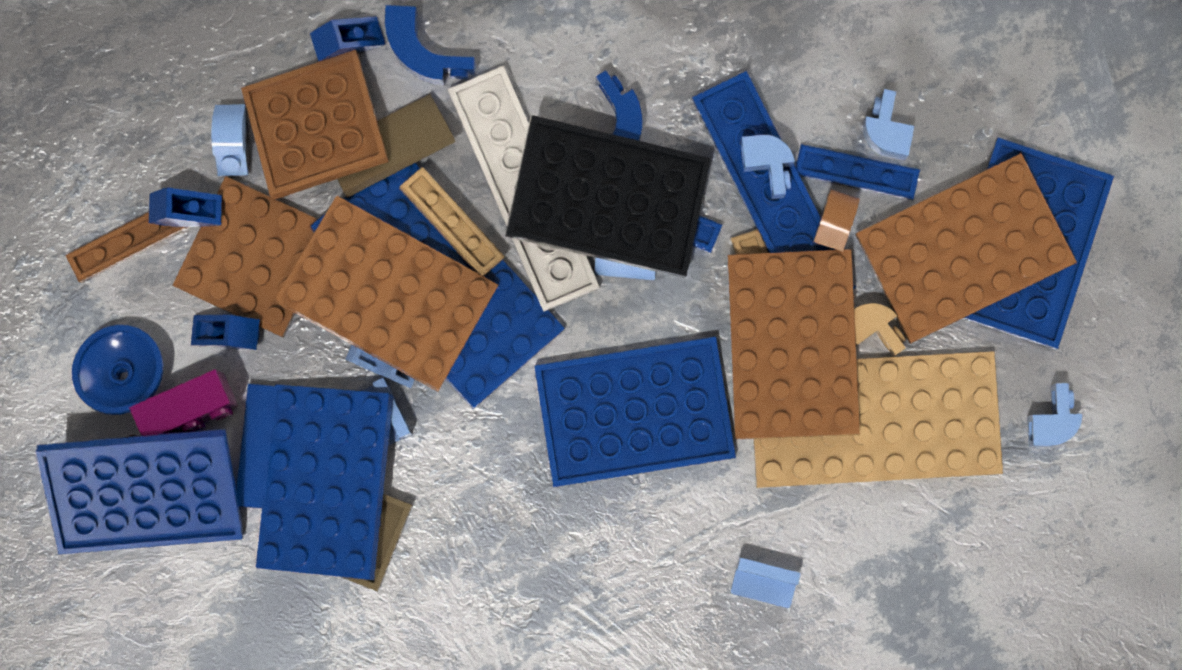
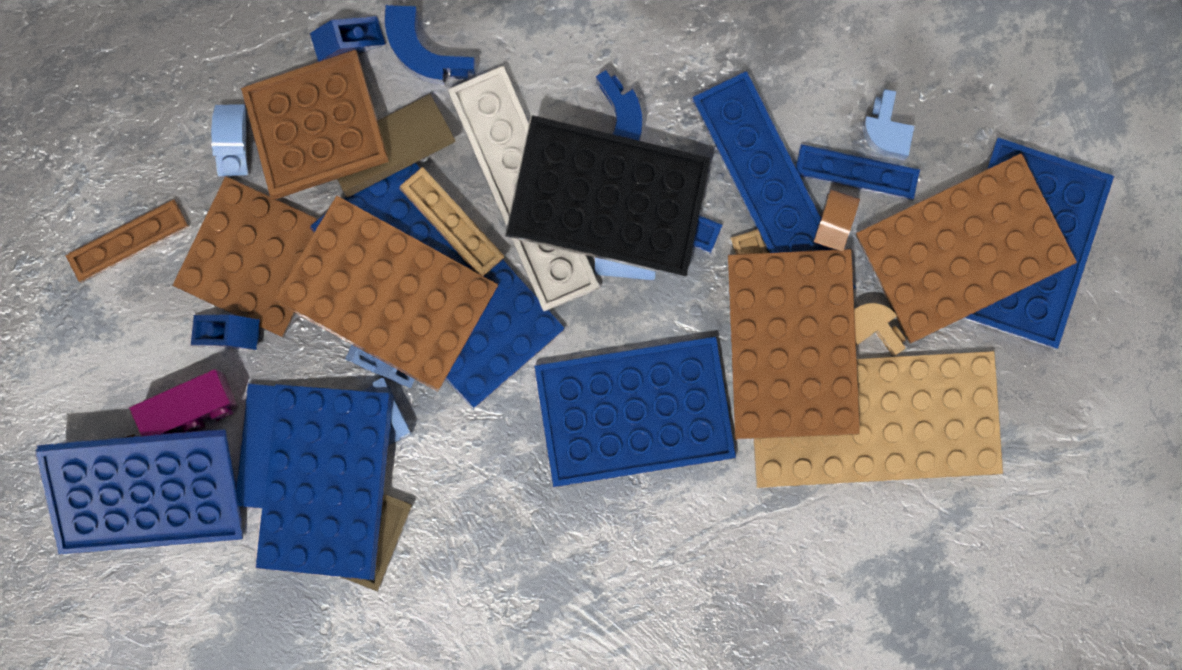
blue dish [72,325,164,415] -> none
blue slope [149,187,222,227] -> none
light blue panel [731,557,801,608] -> none
light blue brick [740,135,795,199] -> none
light blue brick [1027,383,1082,447] -> none

